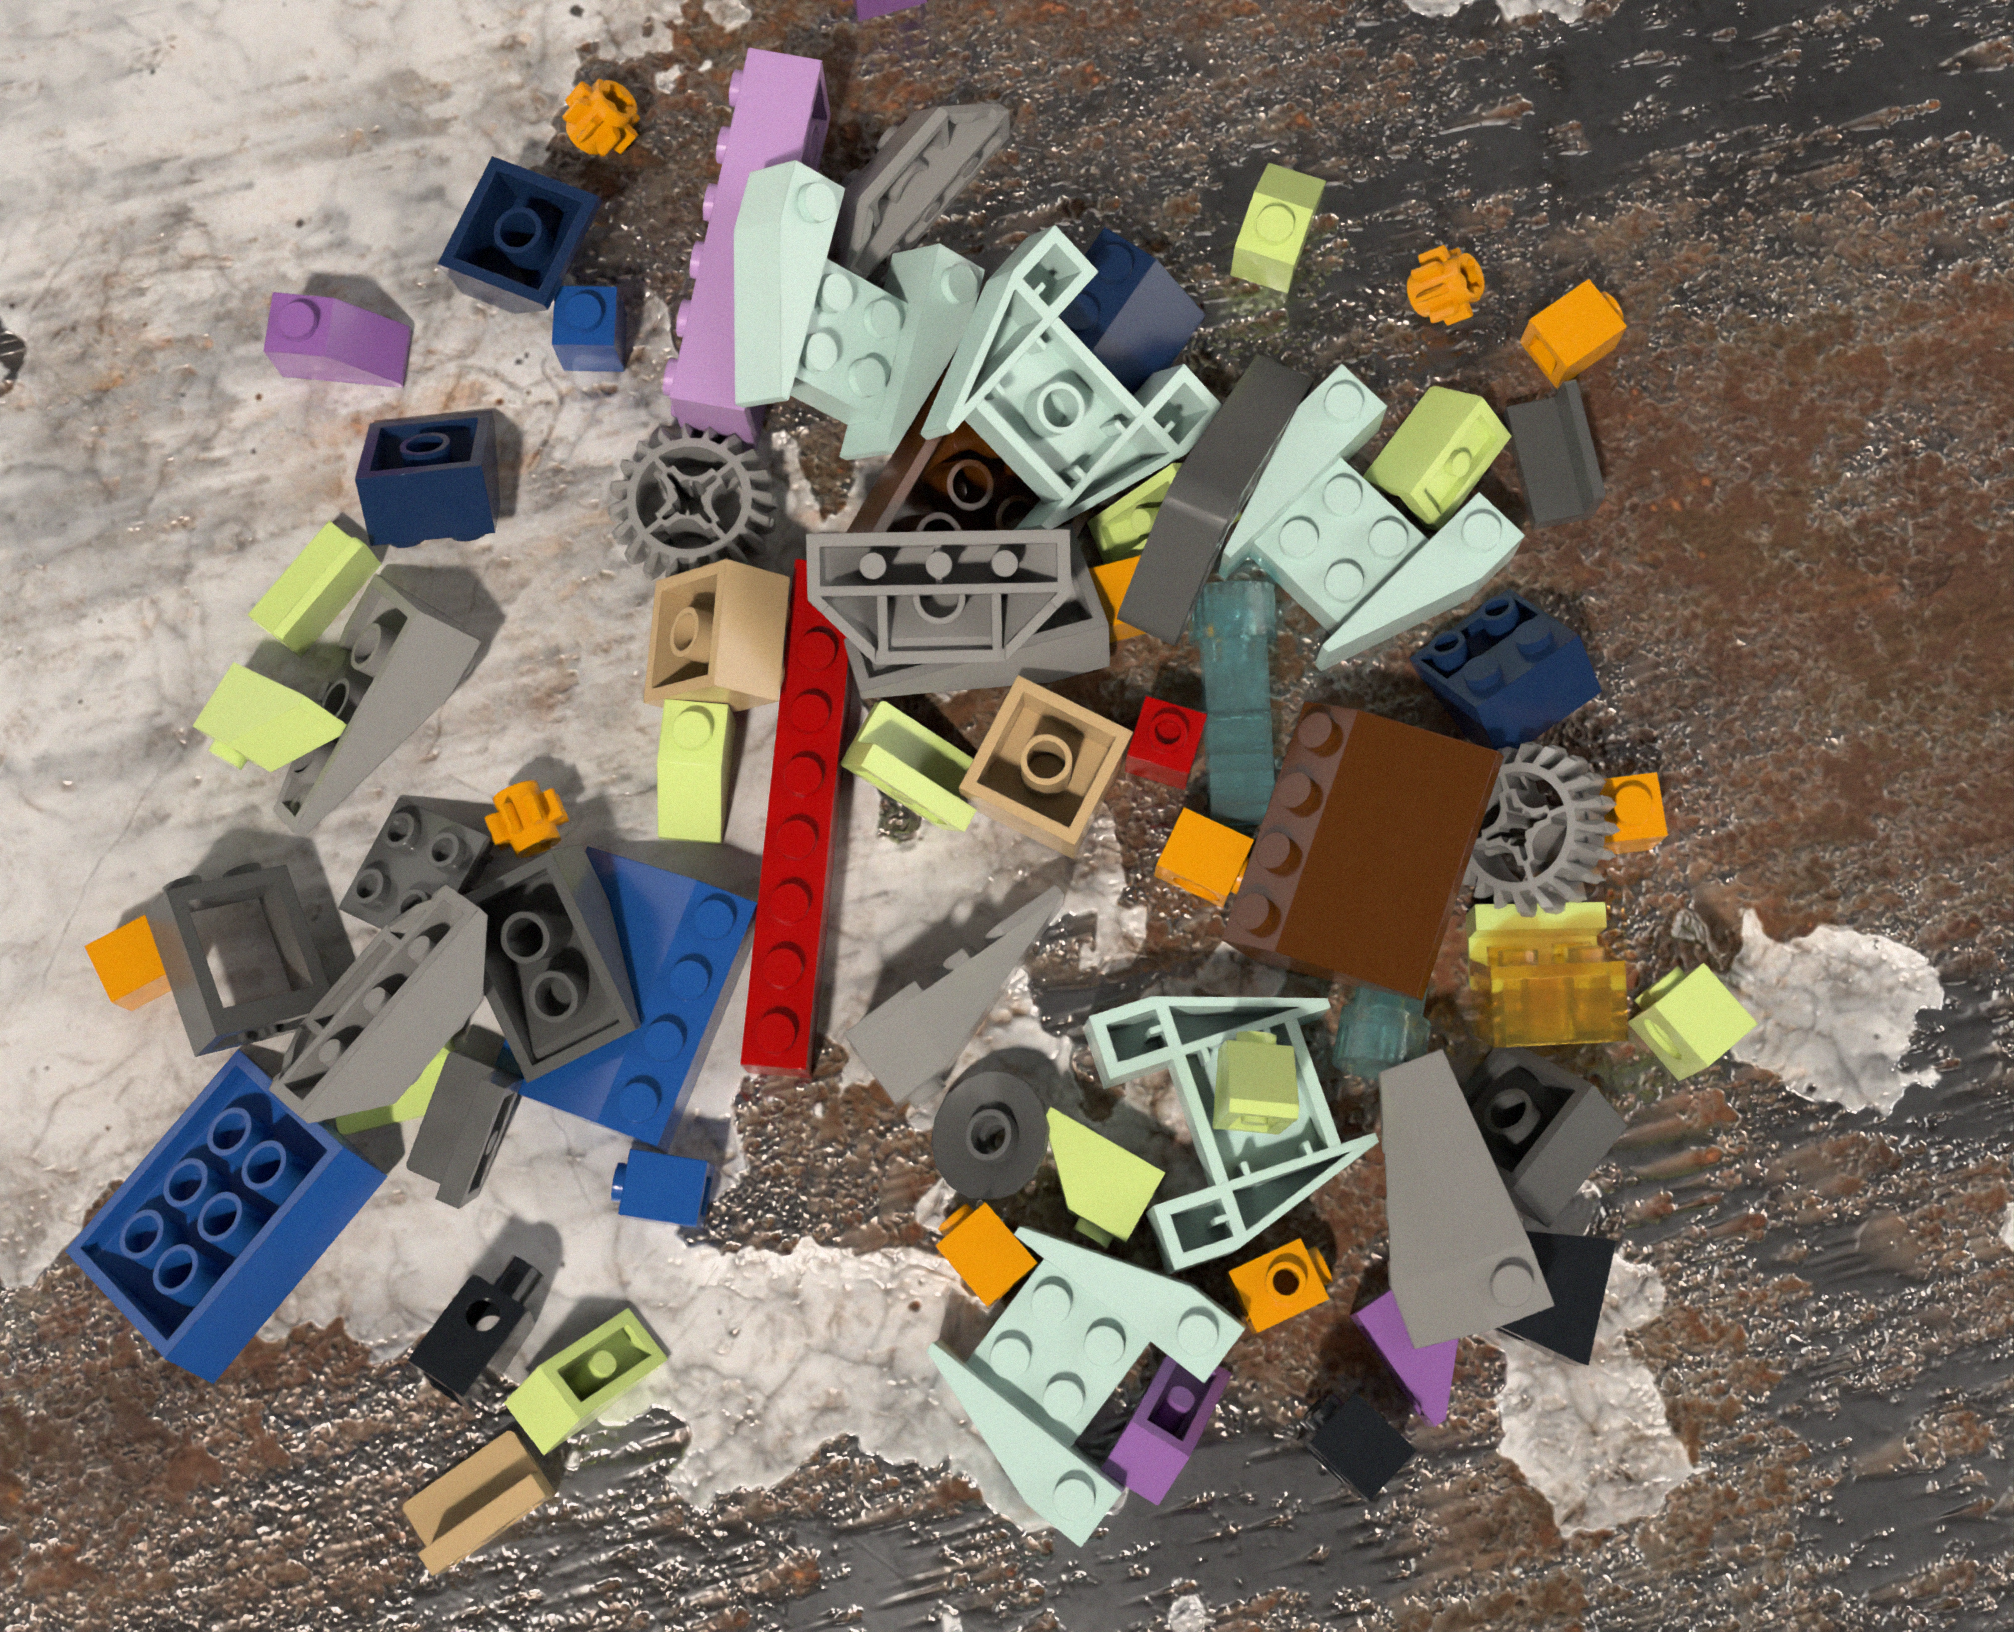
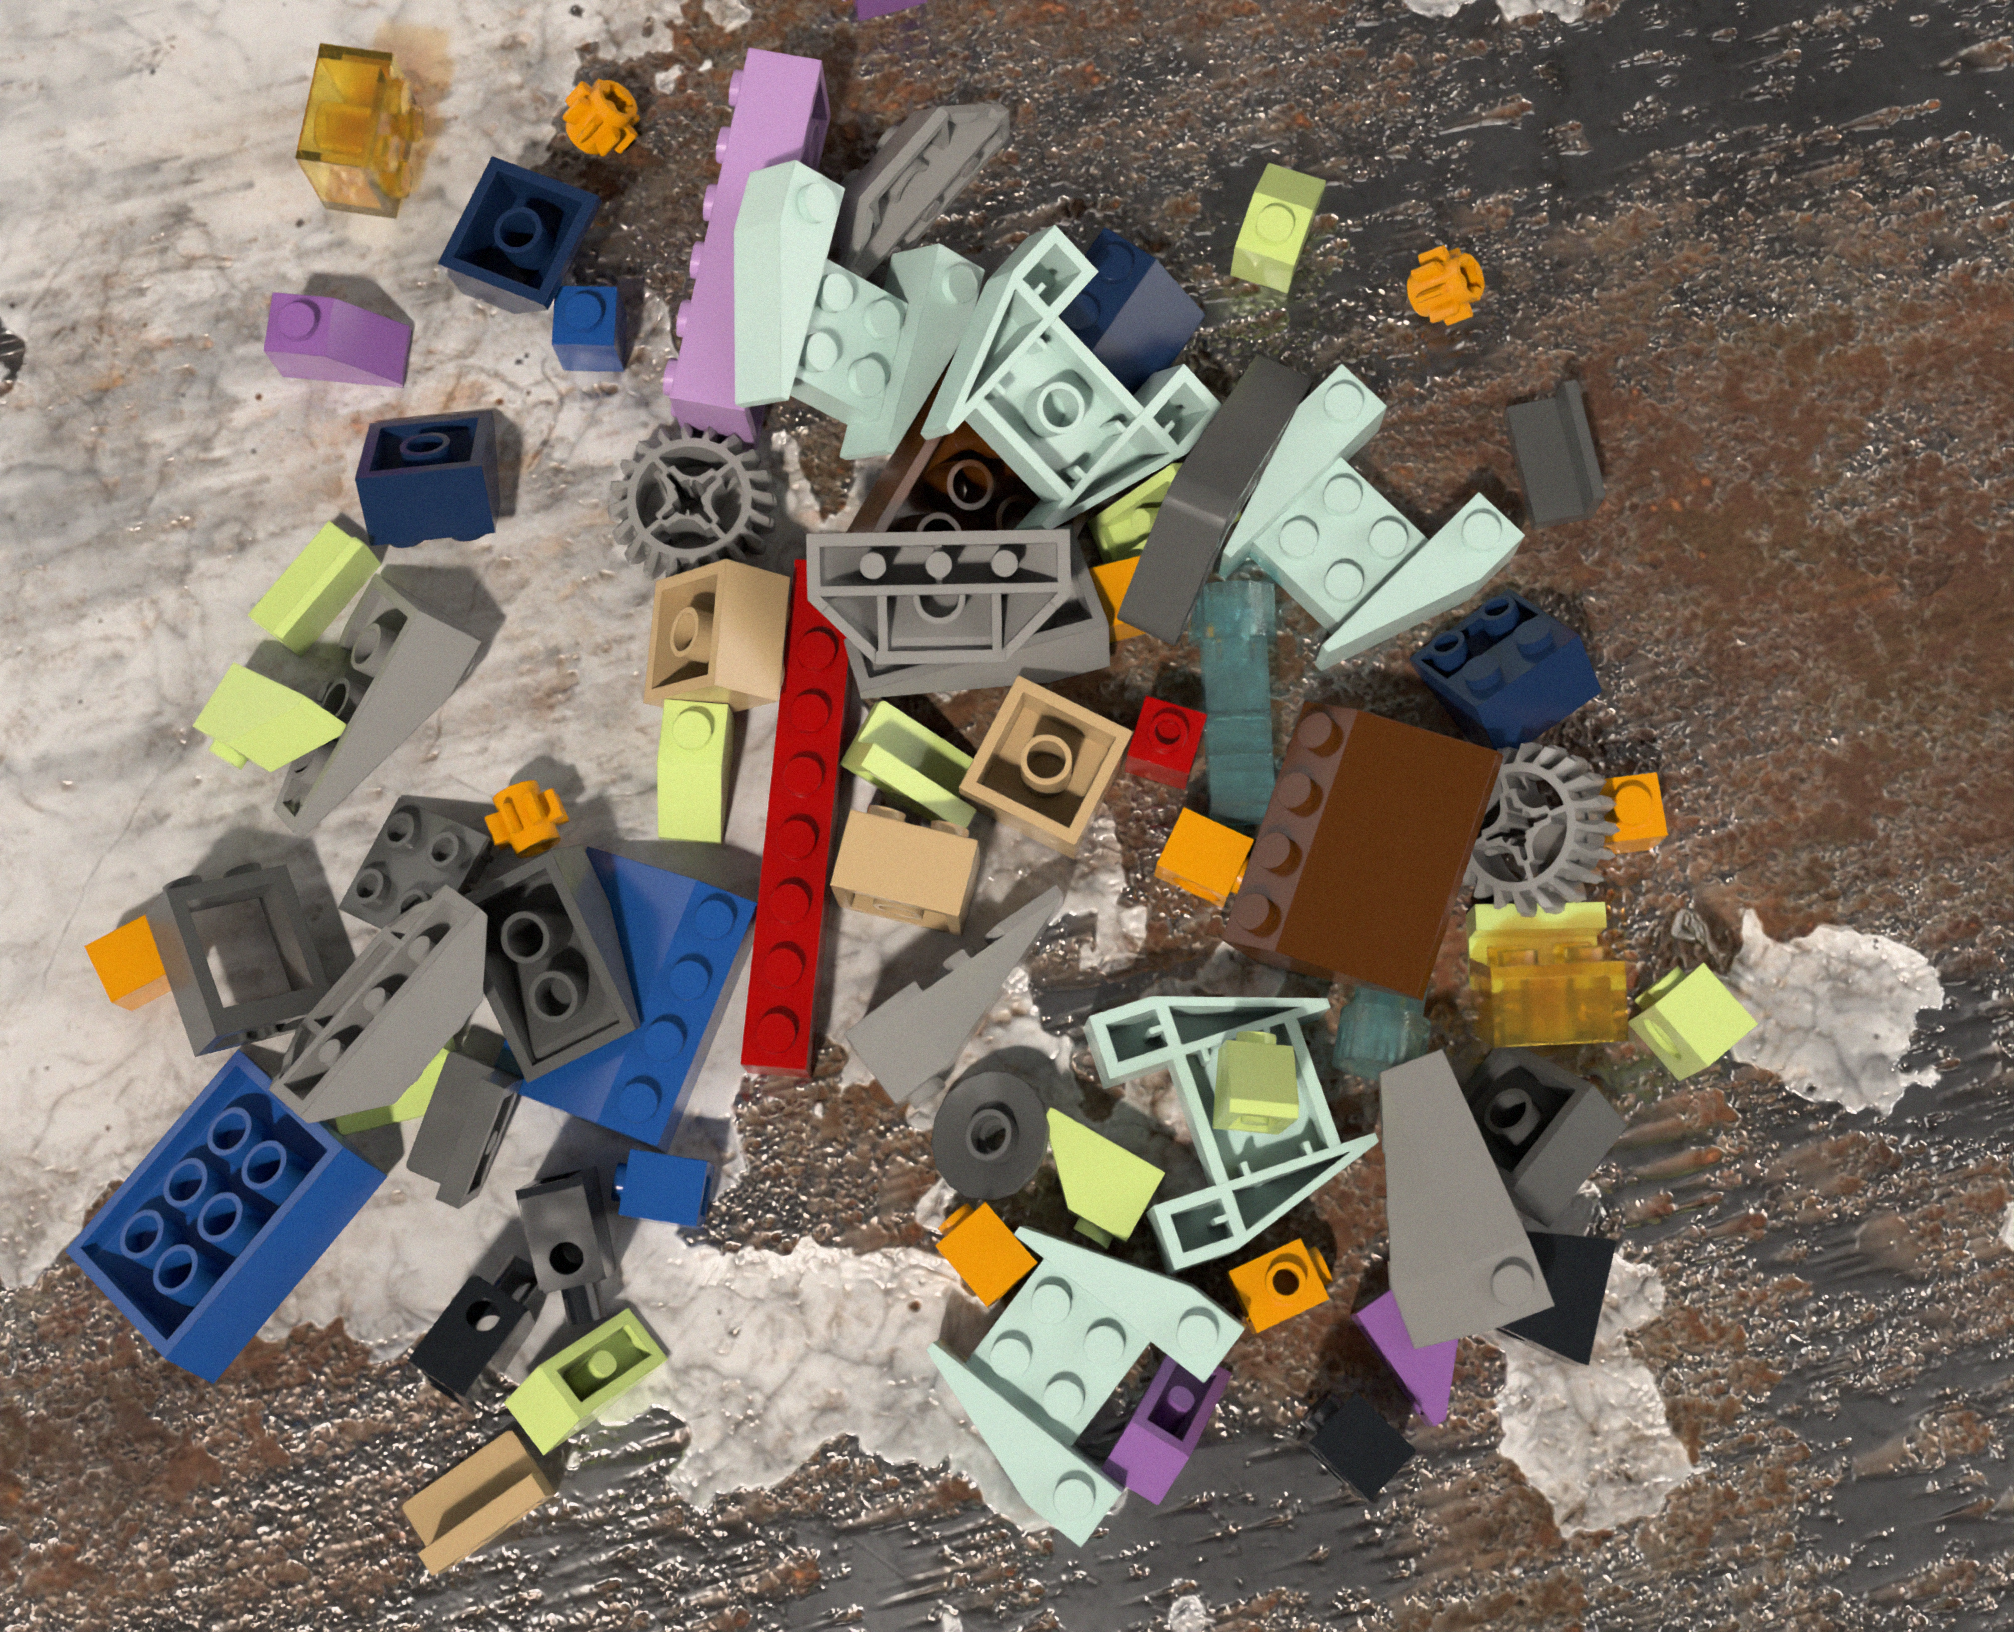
yellowish green panel [1363,386,1512,531] -> none
light orange brick [1520,279,1627,389] -> none
none -> clear yellow brick [295,43,424,219]
none -> black torso [515,1166,616,1326]
none -> tan brick [830,805,981,937]

